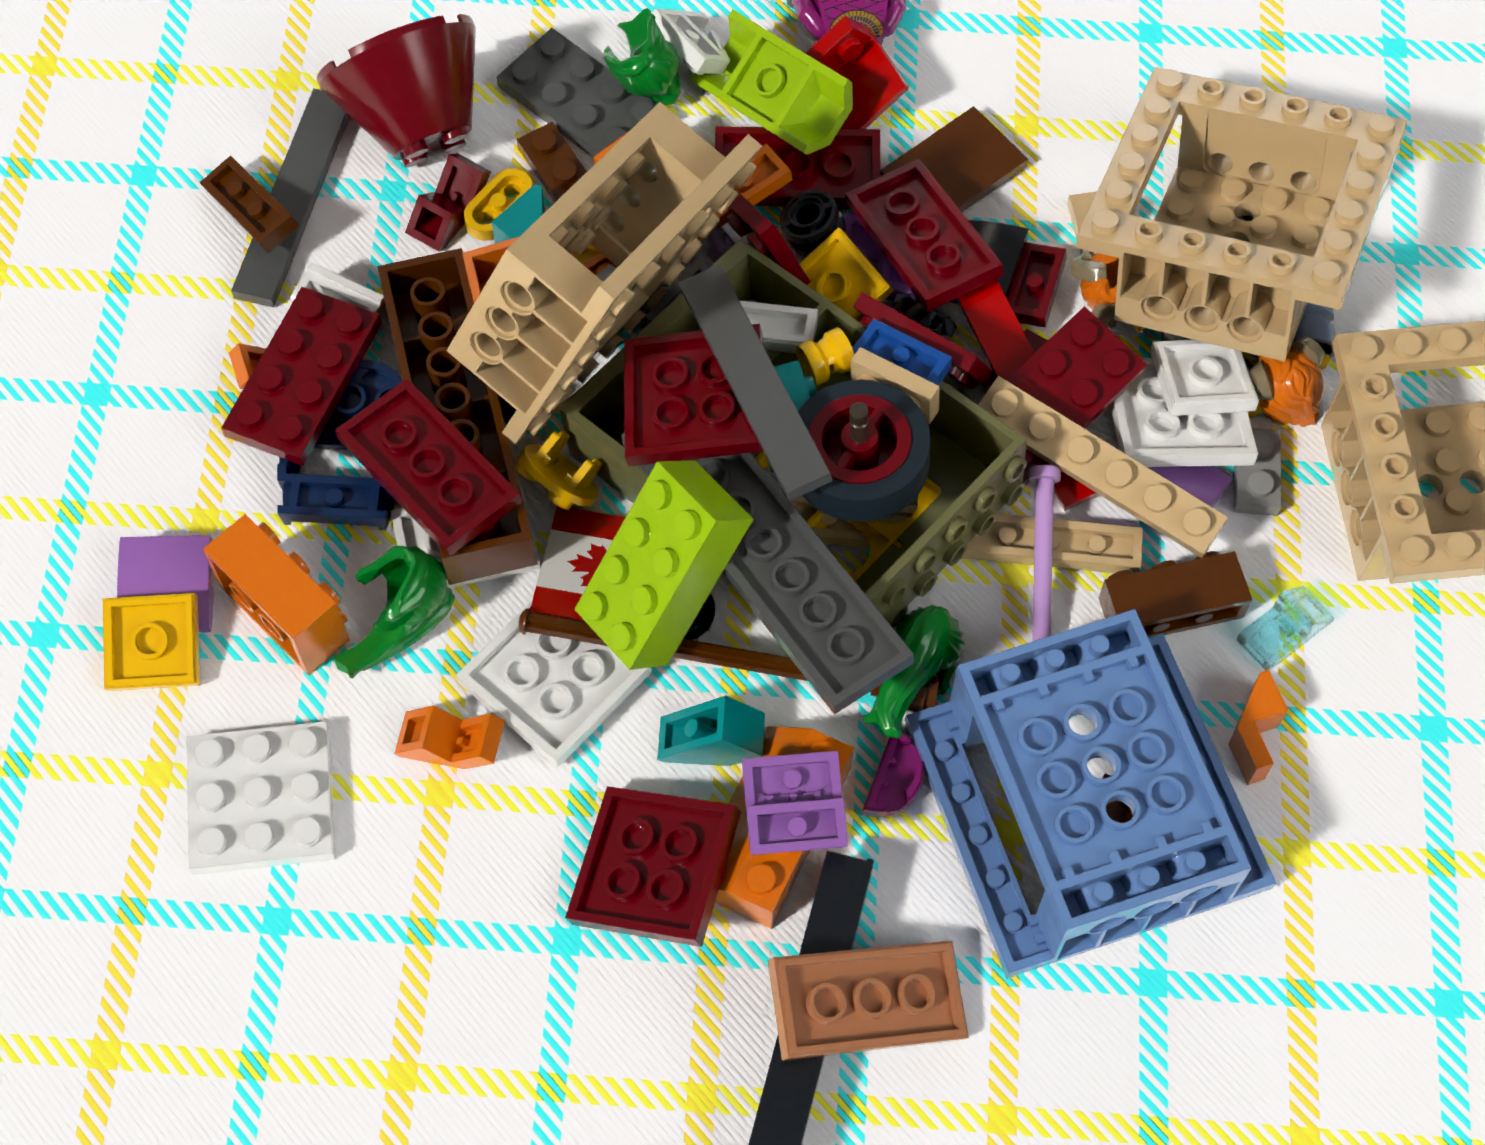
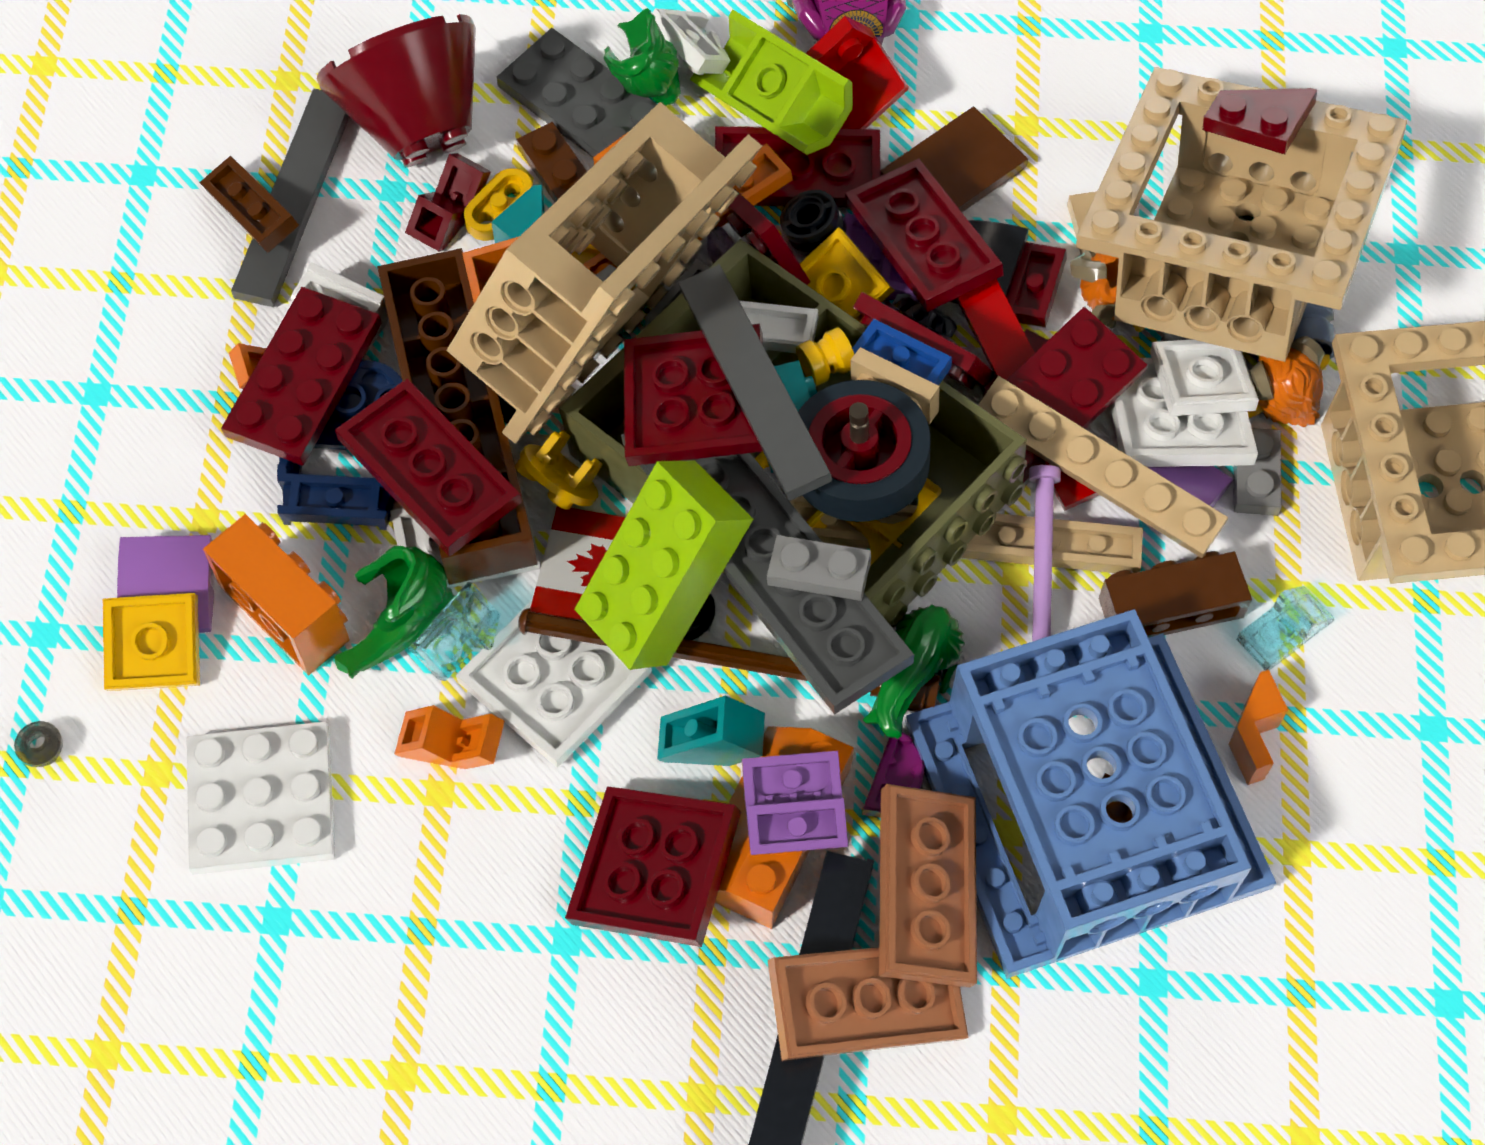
none -> clear smoke plate [14,721,63,767]
none -> clear light blue slope [408,582,500,681]
none -> light grey plate [767,535,871,601]
none -> nougat tile [879,784,977,988]
none -> wing [1202,88,1317,155]

